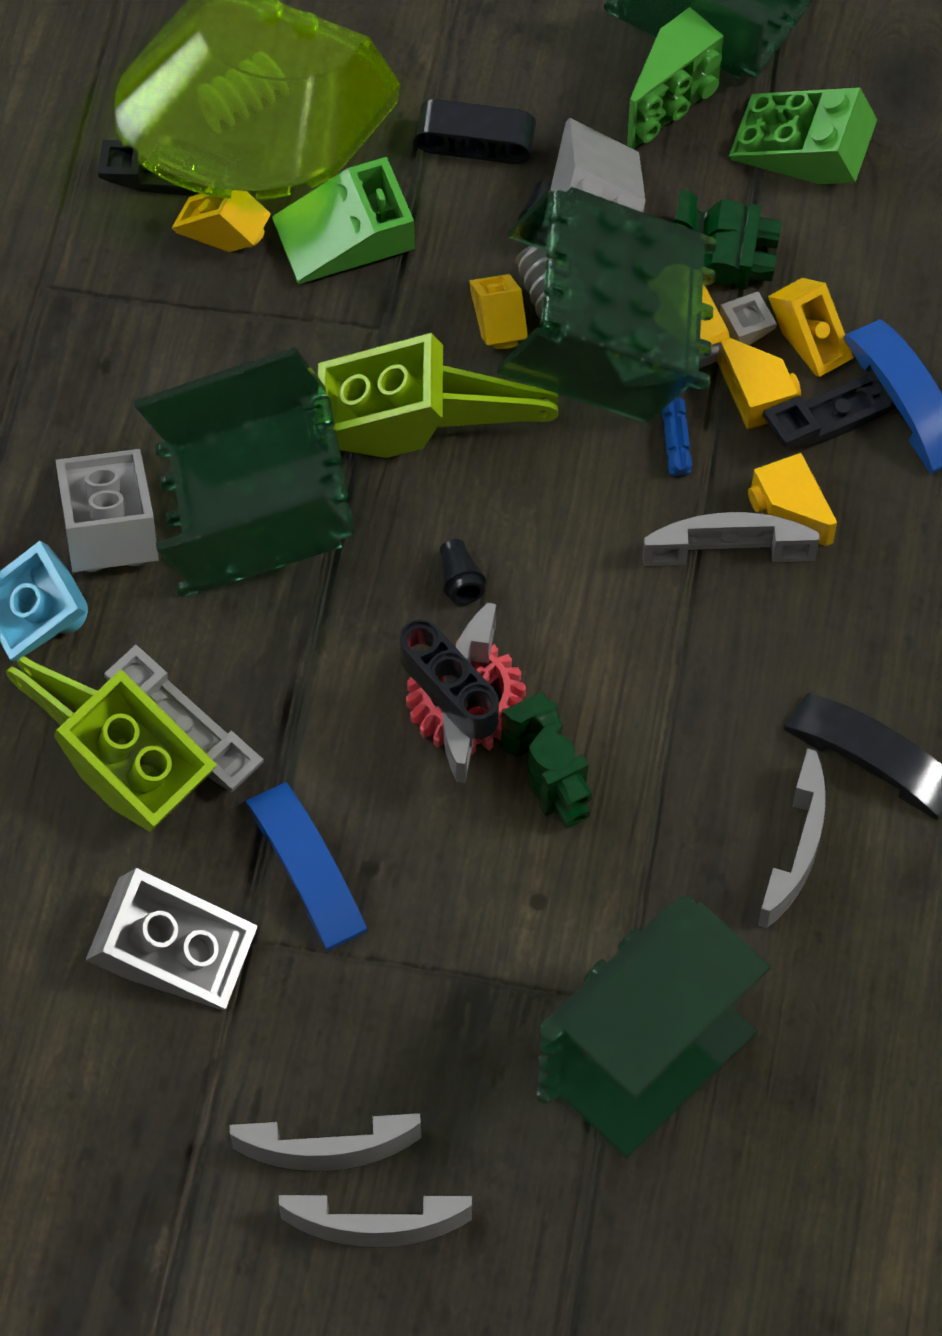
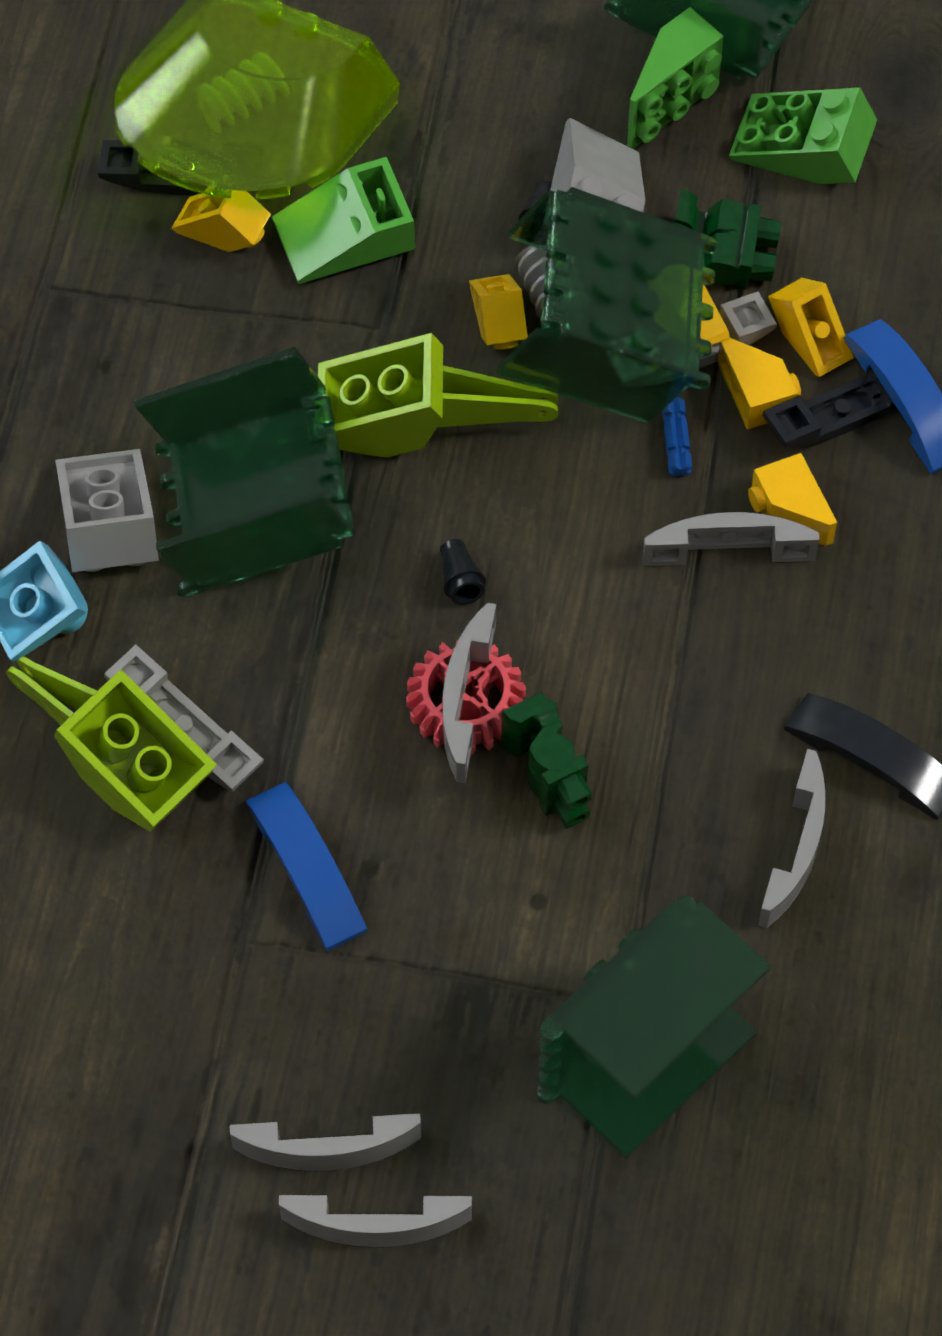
light grey slope [86,868,257,1010] -> none
black beam [399,619,499,739] -> none
black beam [414,99,536,164] -> none

